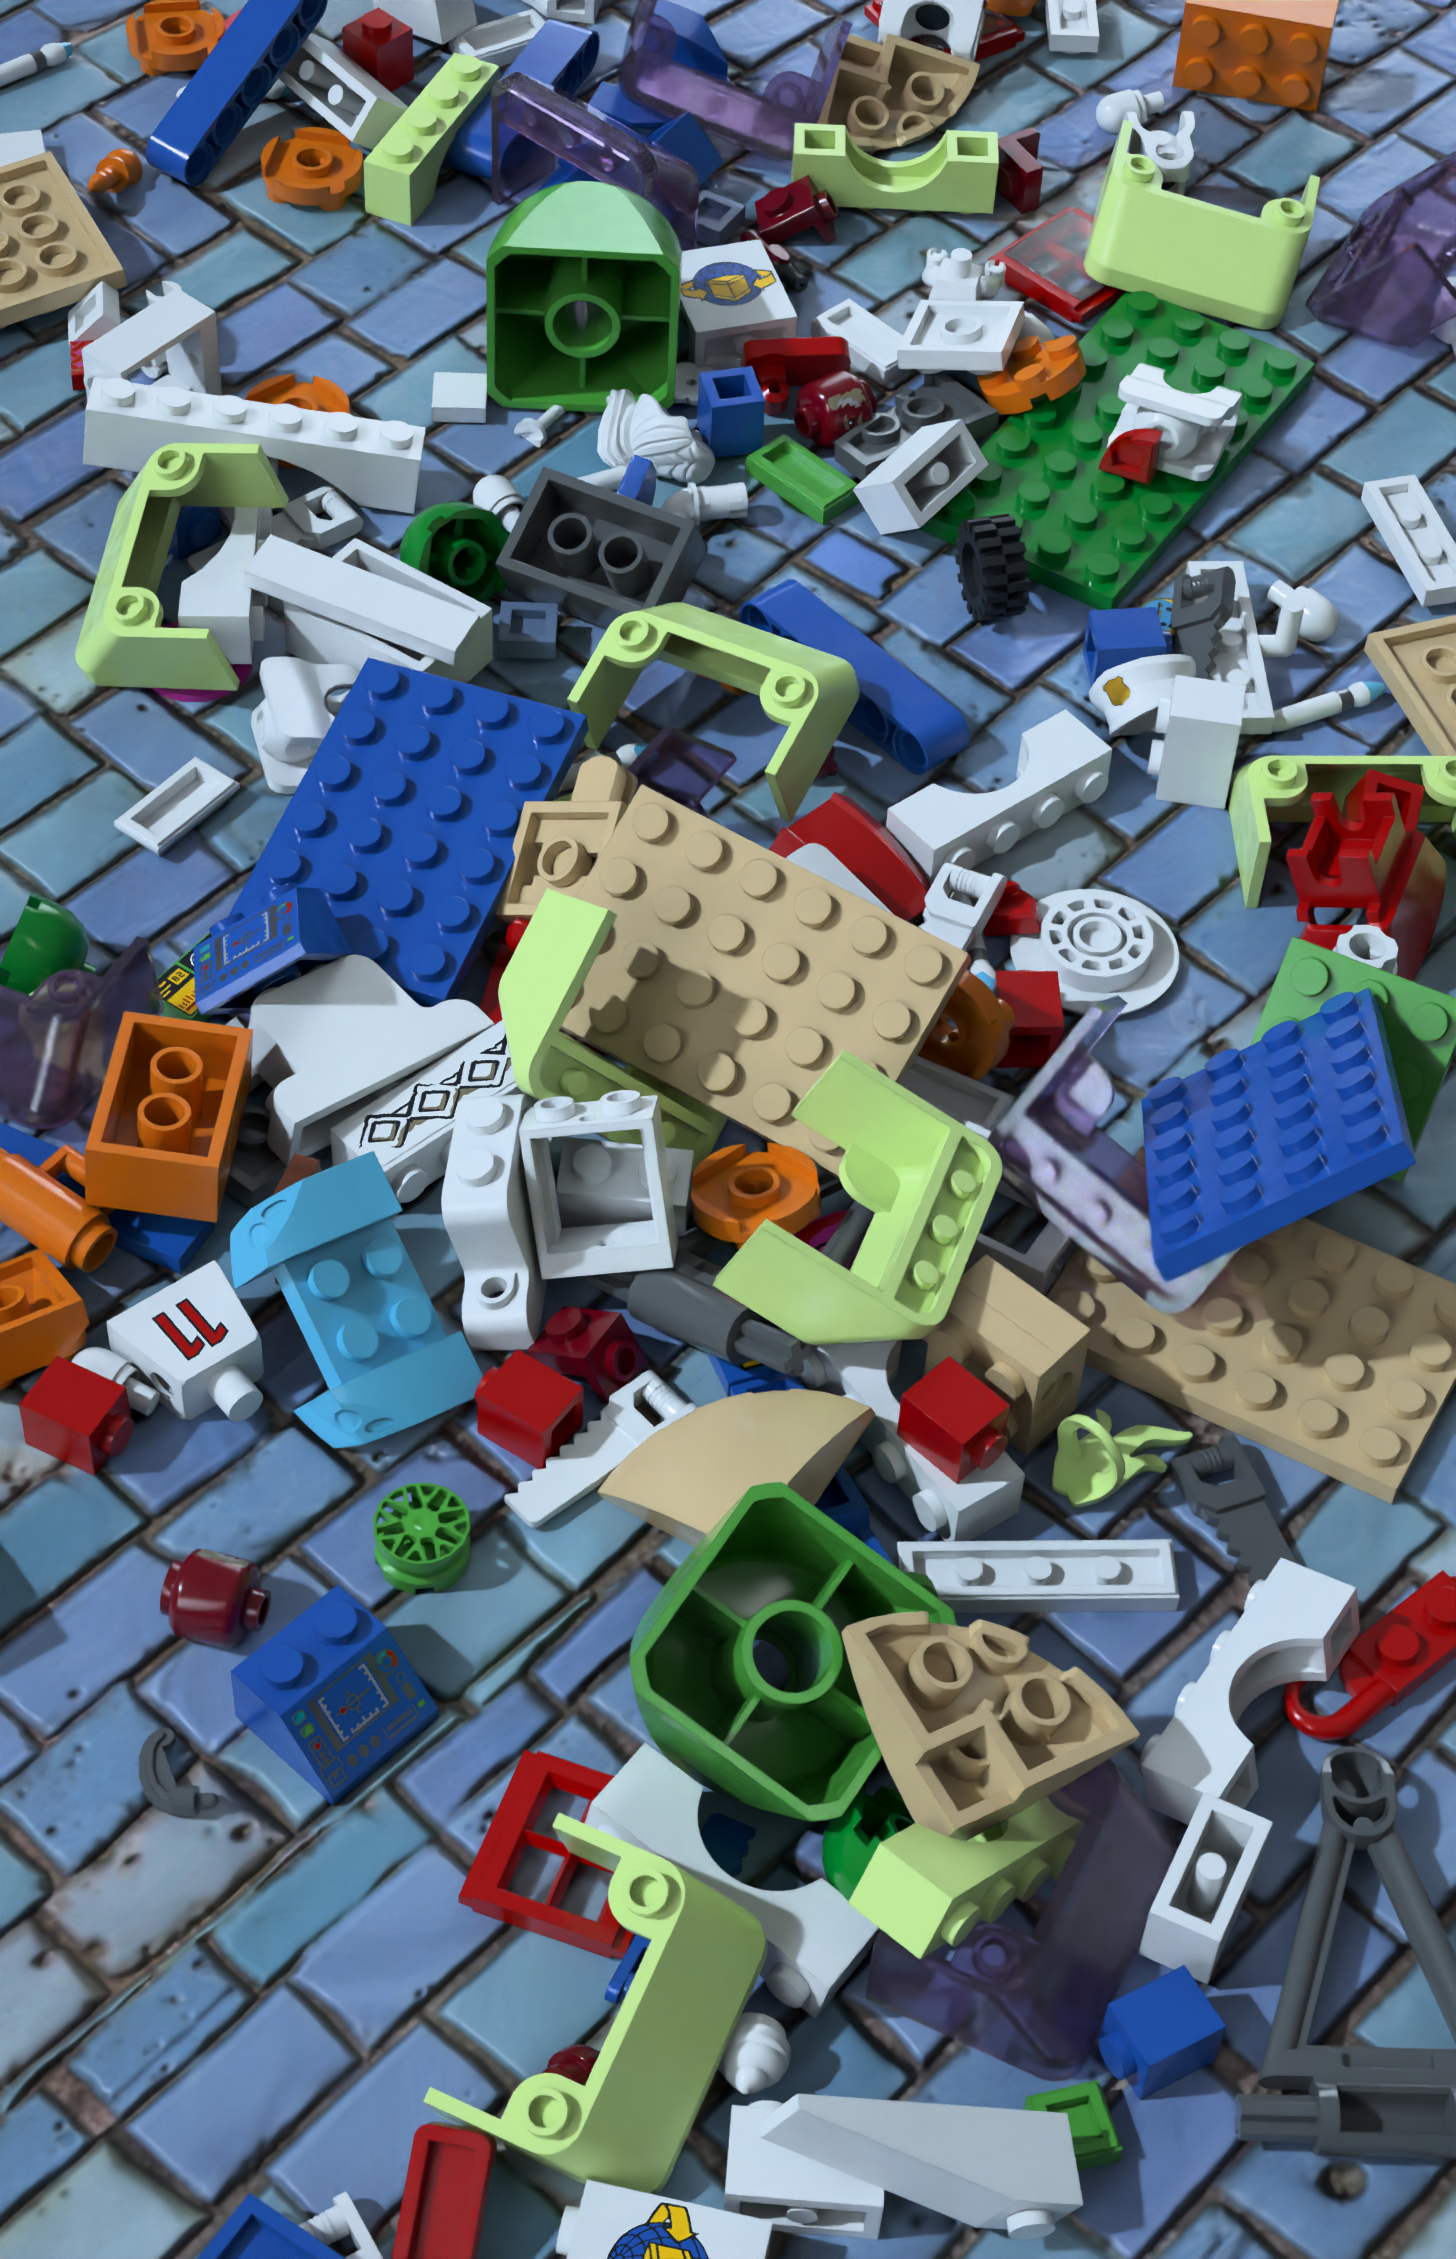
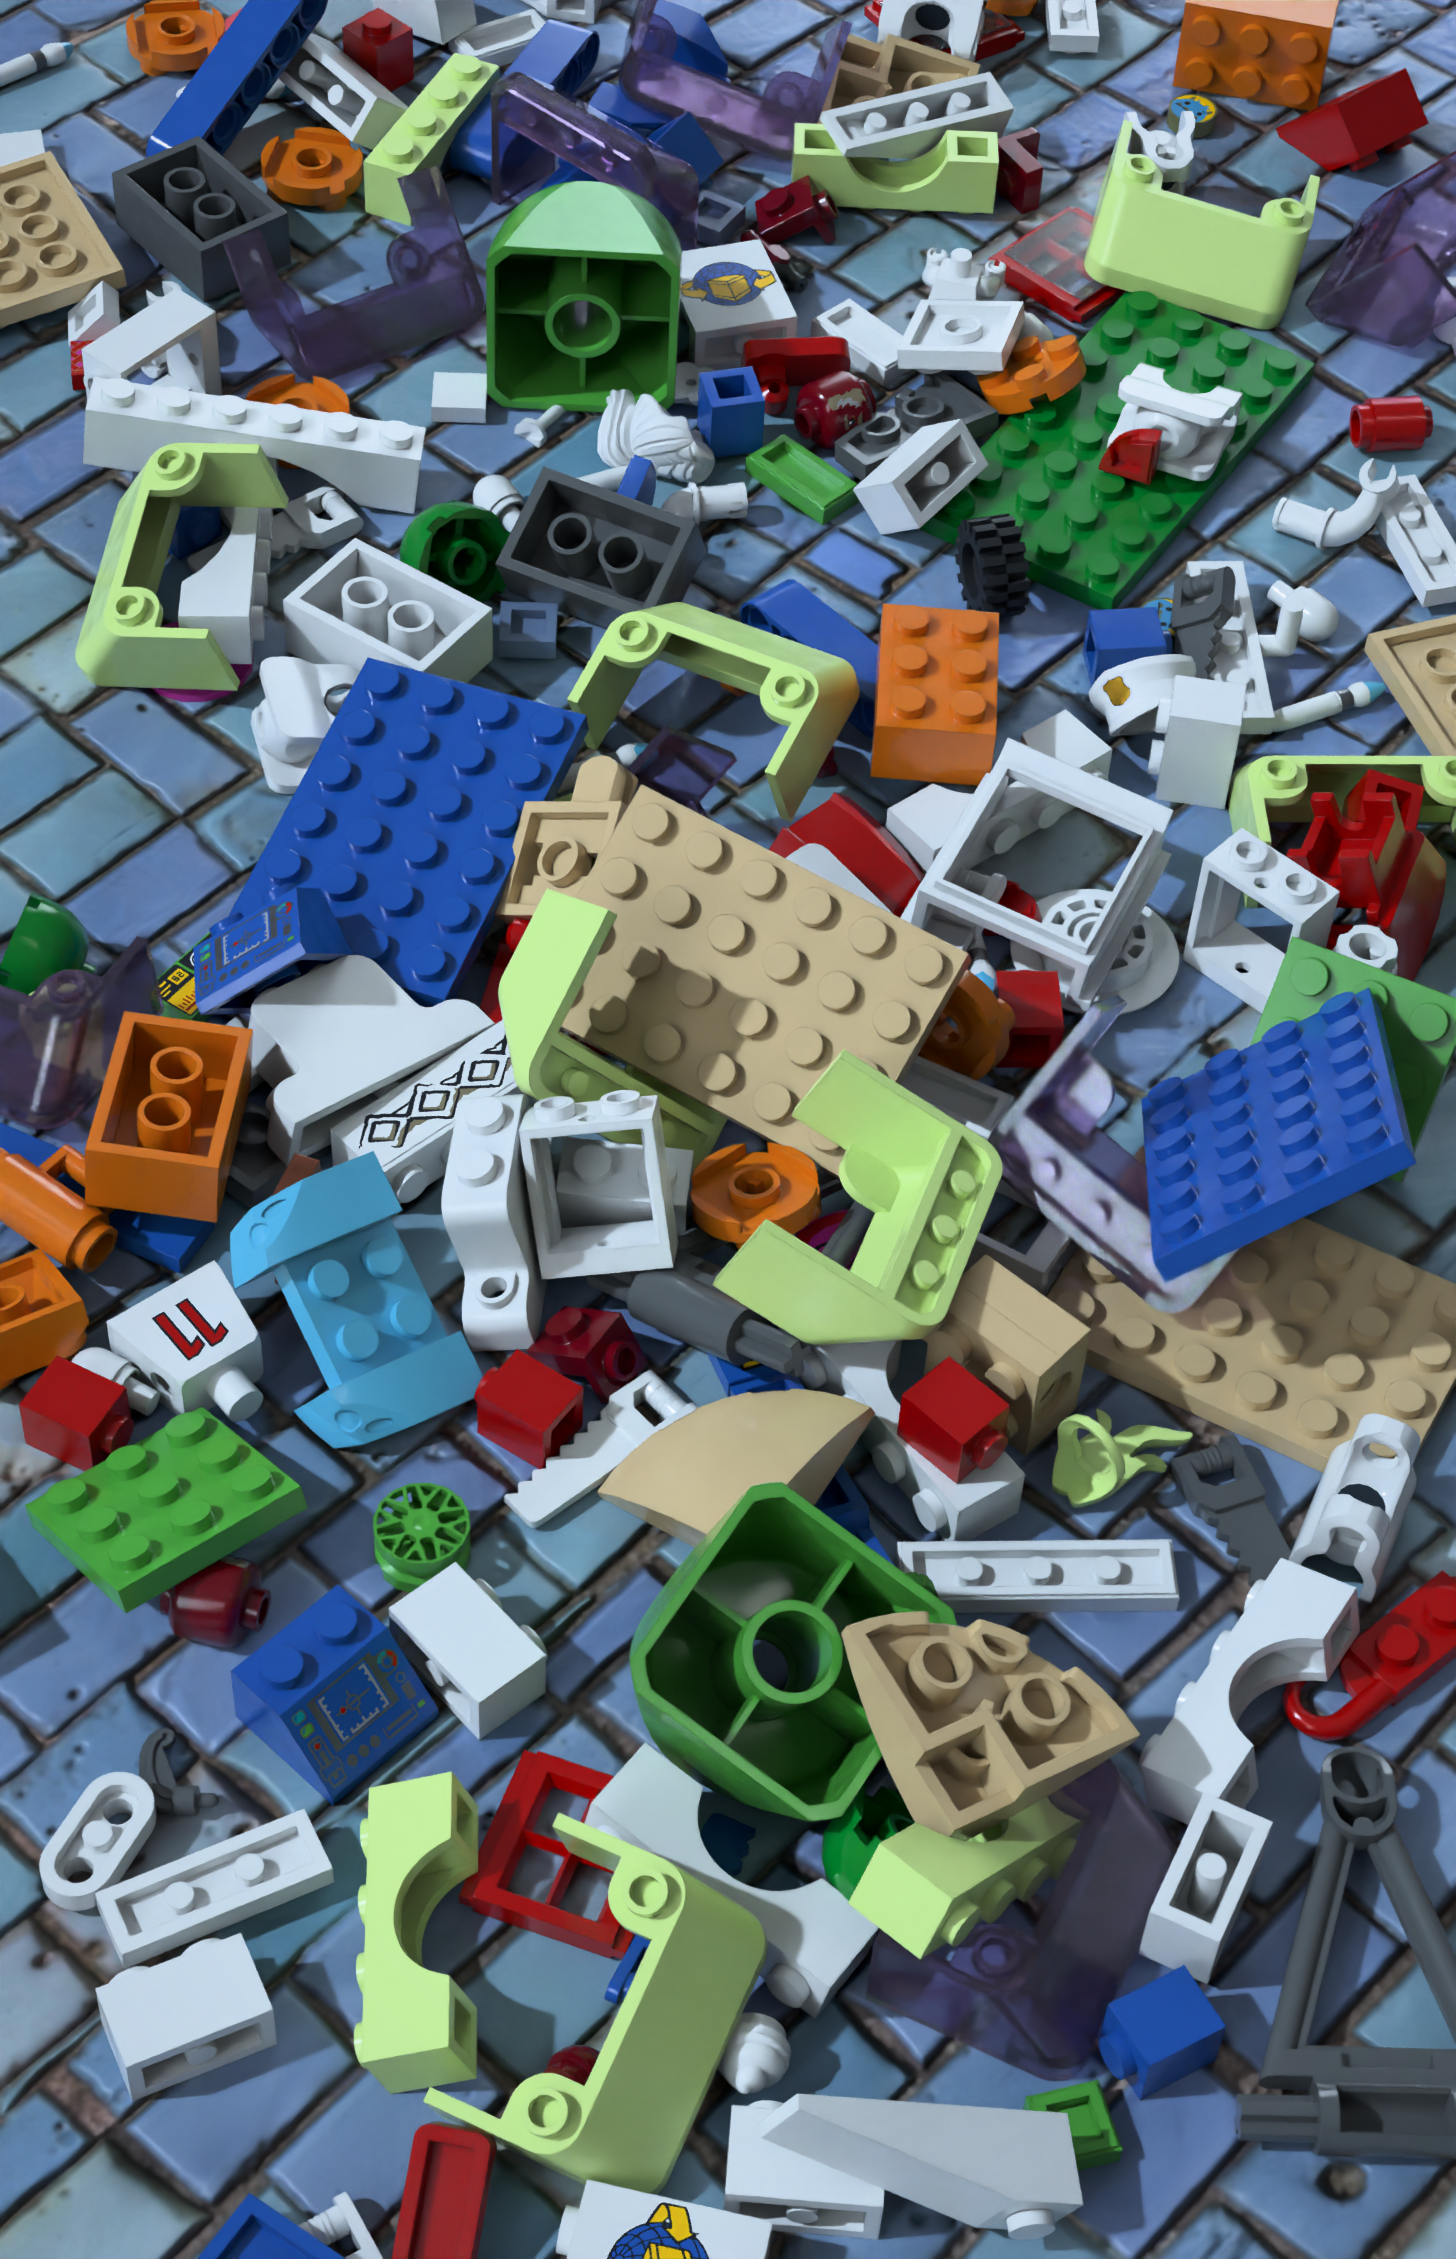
orange bar [87,148,143,194] -> none
white tile [114,757,240,856] -> none
white tile [243,534,480,666] -> none
white cylinder [1096,89,1165,134] -> none
none -> bright green plate [24,1406,308,1613]
none -> white plate [39,1772,157,1911]
none -> white plate [95,1809,334,1969]
none -> white brick [95,1933,277,2101]
none -> dark grey brick [112,136,291,303]
none -> clear purple windscreen [222,165,485,382]
none -> yellowish green arch [354,1772,478,2094]
none -> white brick [388,1562,548,1740]
none -> white slope [819,72,1014,159]
none -> orange brick [870,603,999,786]
none -> white piece [900,738,1174,1012]
none -> tile [1167,94,1218,138]
none -> white window [1182,828,1340,1013]
none -> white piece [1272,458,1400,551]
none -> red slope [1276,68,1429,172]
none -> white piece [1289,1413,1421,1604]
none -> red brick [1349,395,1433,453]

